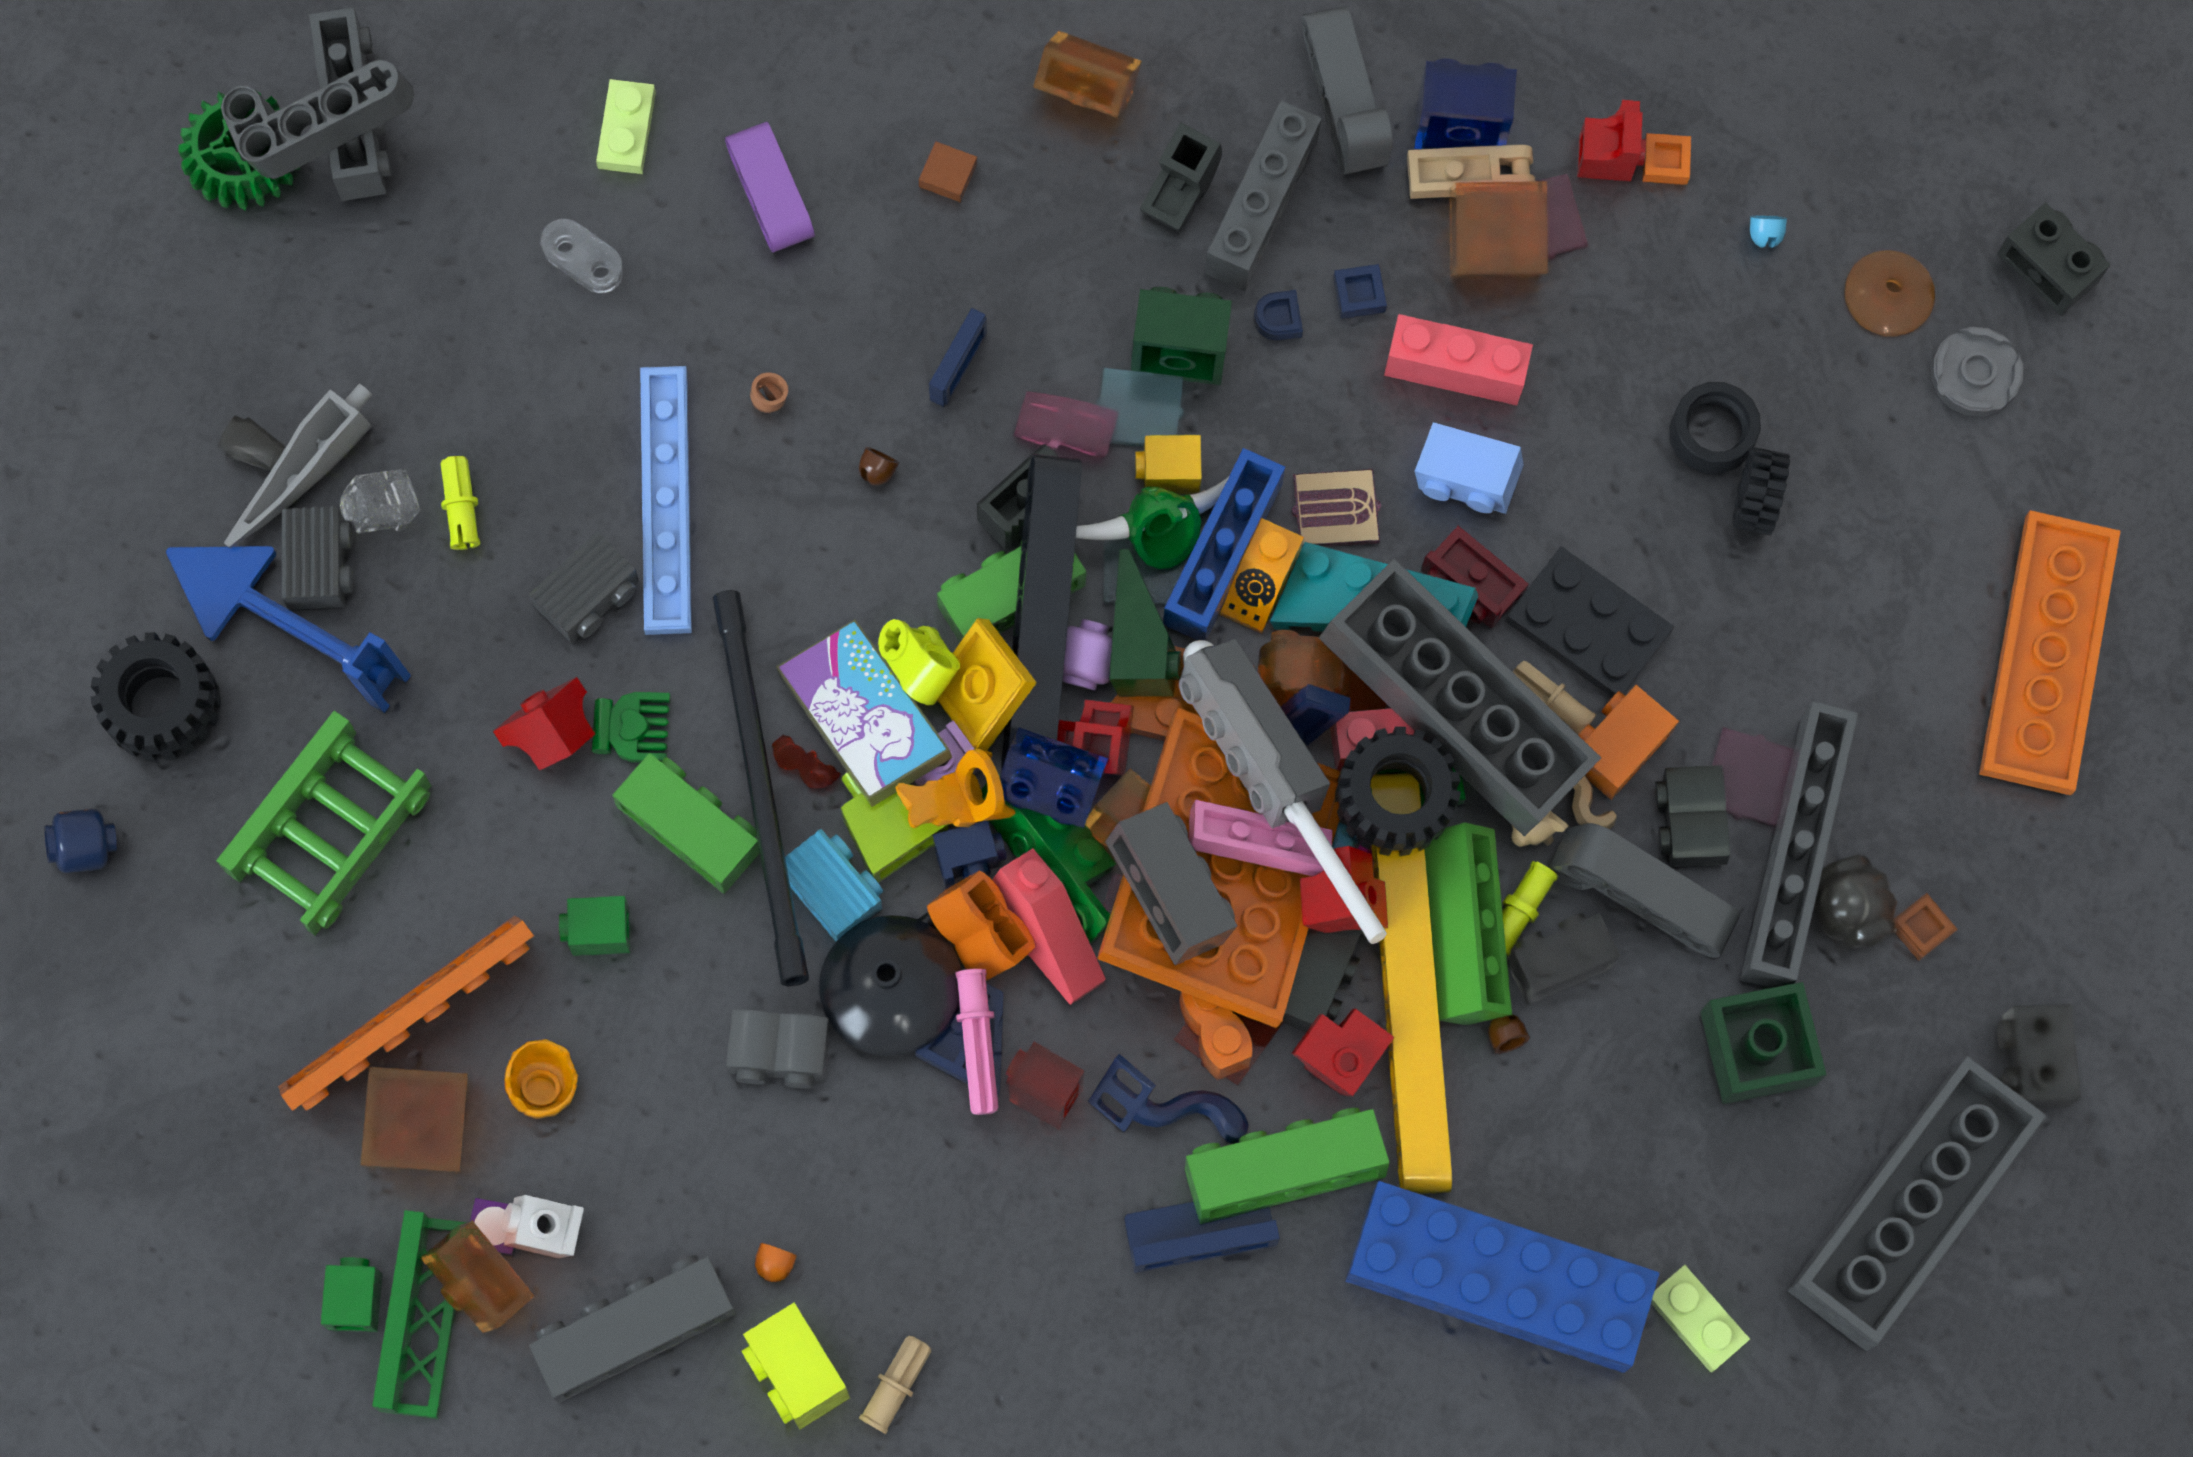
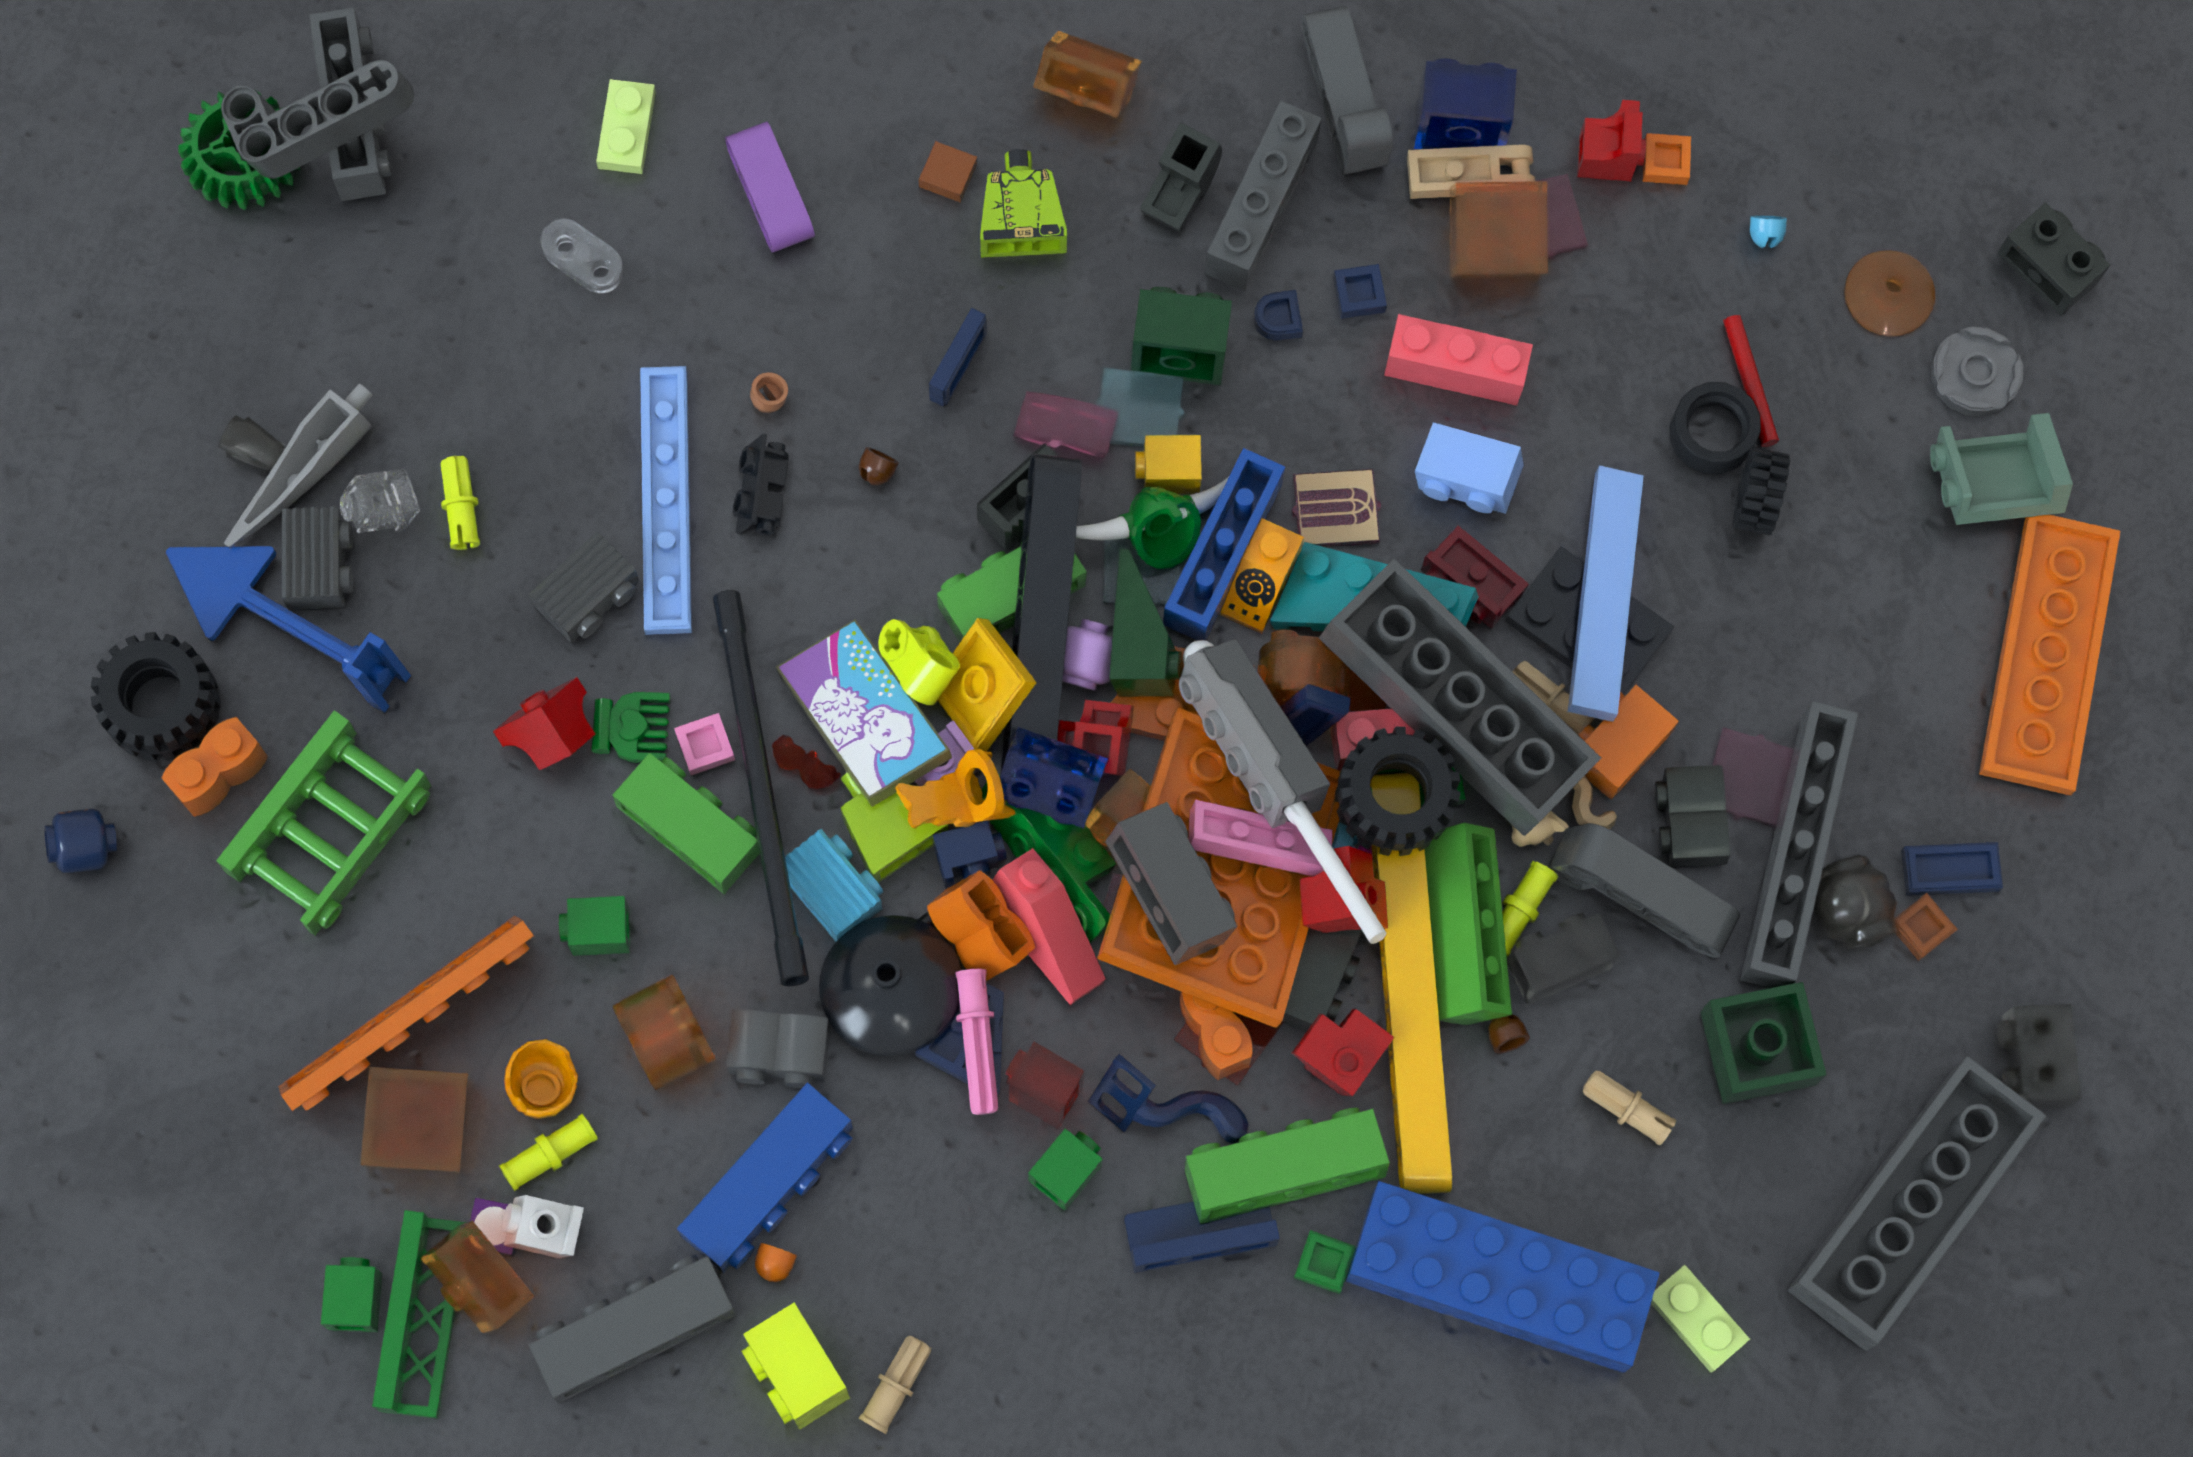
none -> orange brick [162,717,268,817]
none -> neon yellow pin [499,1114,598,1191]
none -> clear orange brick [612,974,716,1090]
none -> bright pink plate [674,713,735,776]
none -> blue brick [676,1082,853,1274]
none -> black hinge [733,434,789,535]
none -> lime torso [980,149,1067,258]
none -> green brick [1028,1128,1103,1211]
none -> green tile [1294,1230,1356,1294]
none -> light blue tile [1567,465,1644,722]
none -> tan axle [1583,1071,1677,1146]
none -> red bar [1723,315,1779,447]
none -> dark blue tile [1901,842,2003,896]
none -> sand green panel [1930,413,2073,525]

